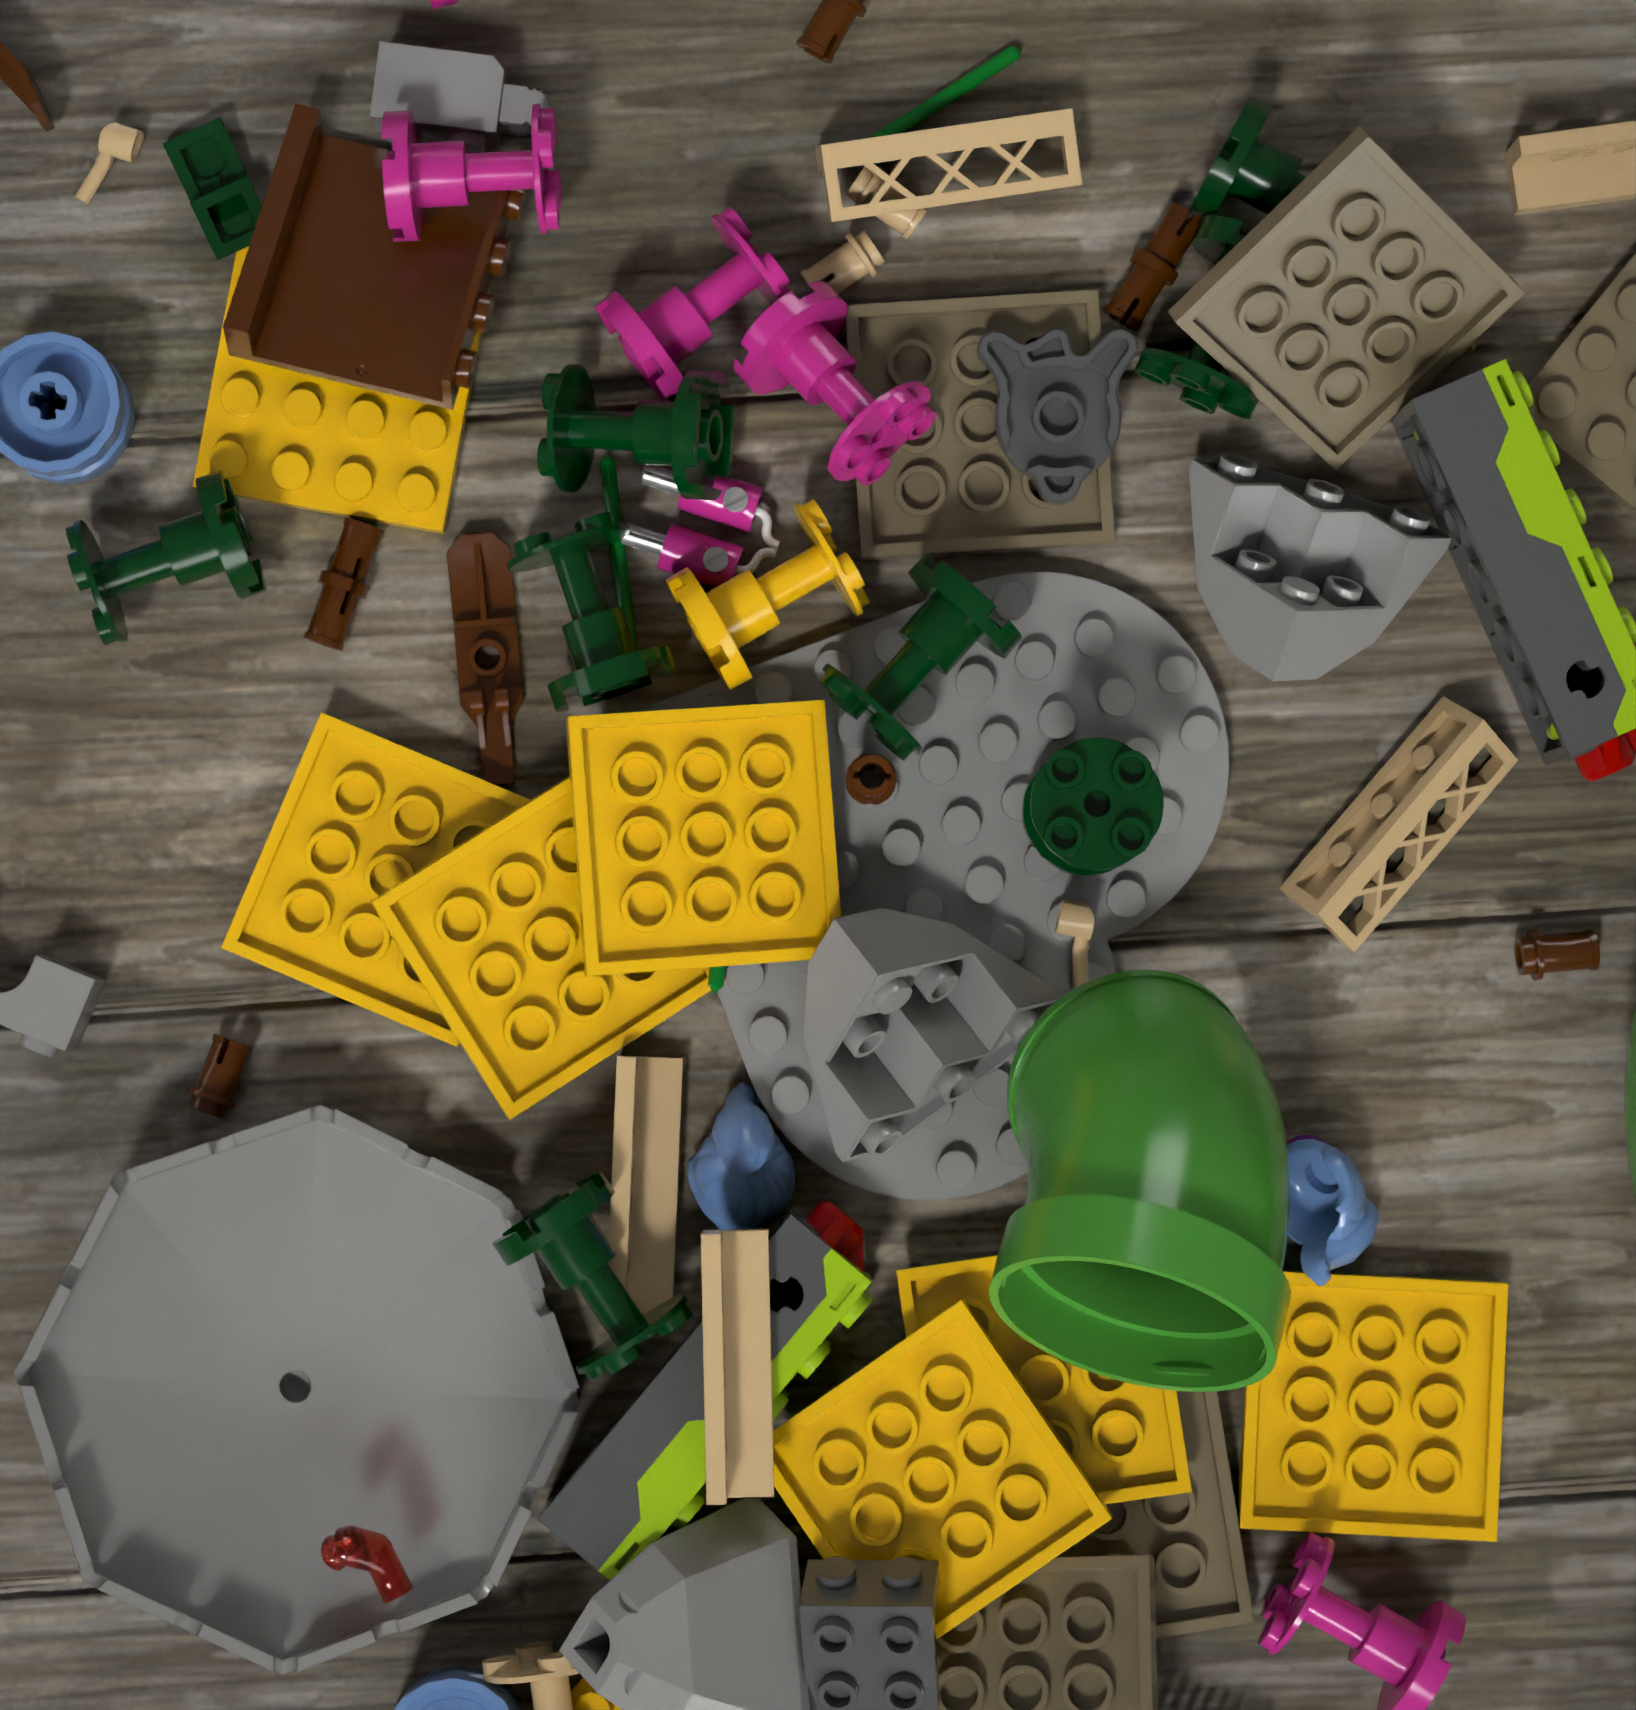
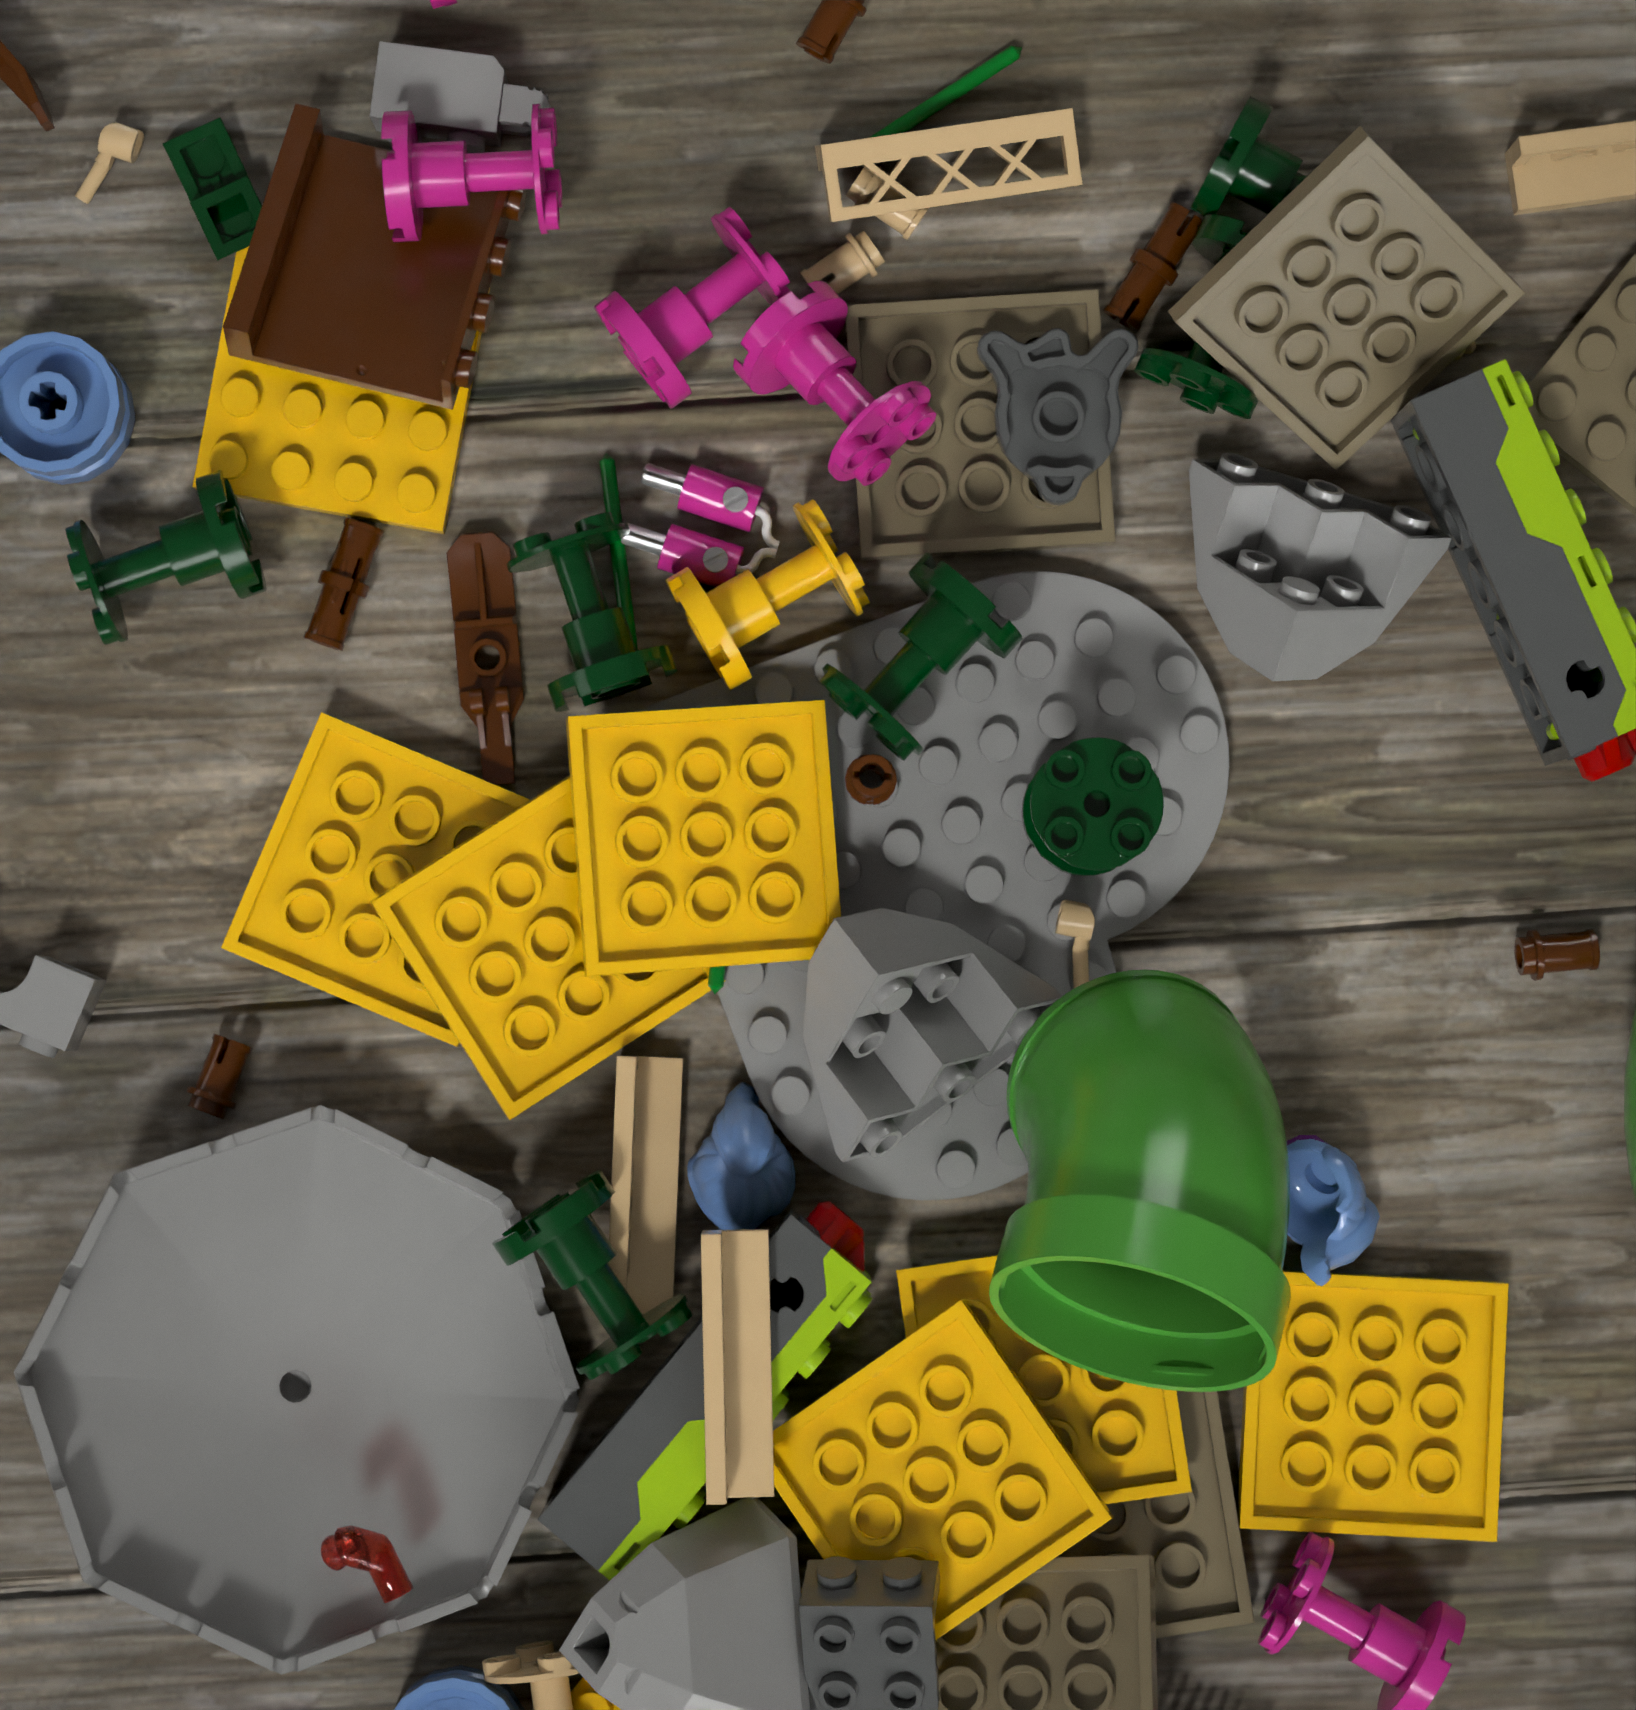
dark green piece [537,364,735,500] -> none
tan fence [1279,696,1518,953] -> none

